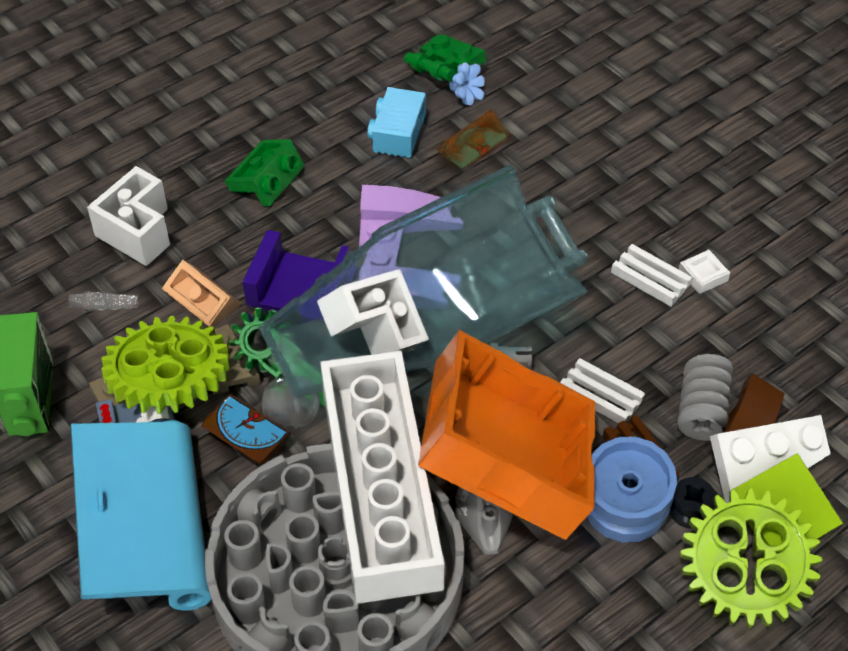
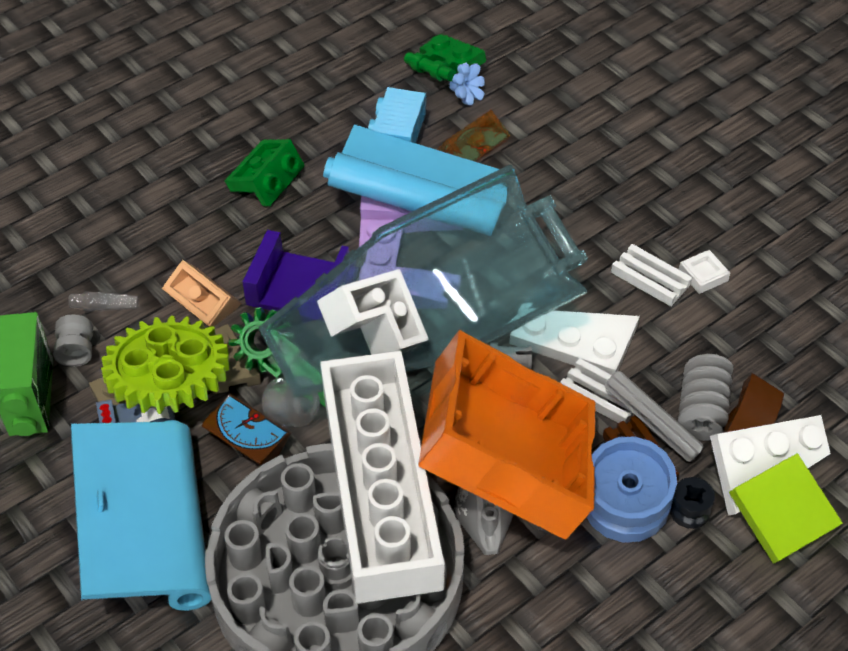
white brick [87,166,170,266] -> none
lime gear [680,488,822,628] -> none
none -> light grey wheel [53,314,93,367]
none -> medium azure door [323,125,507,235]
none -> white wing [509,308,640,375]
none -> light grey axle [605,371,704,462]

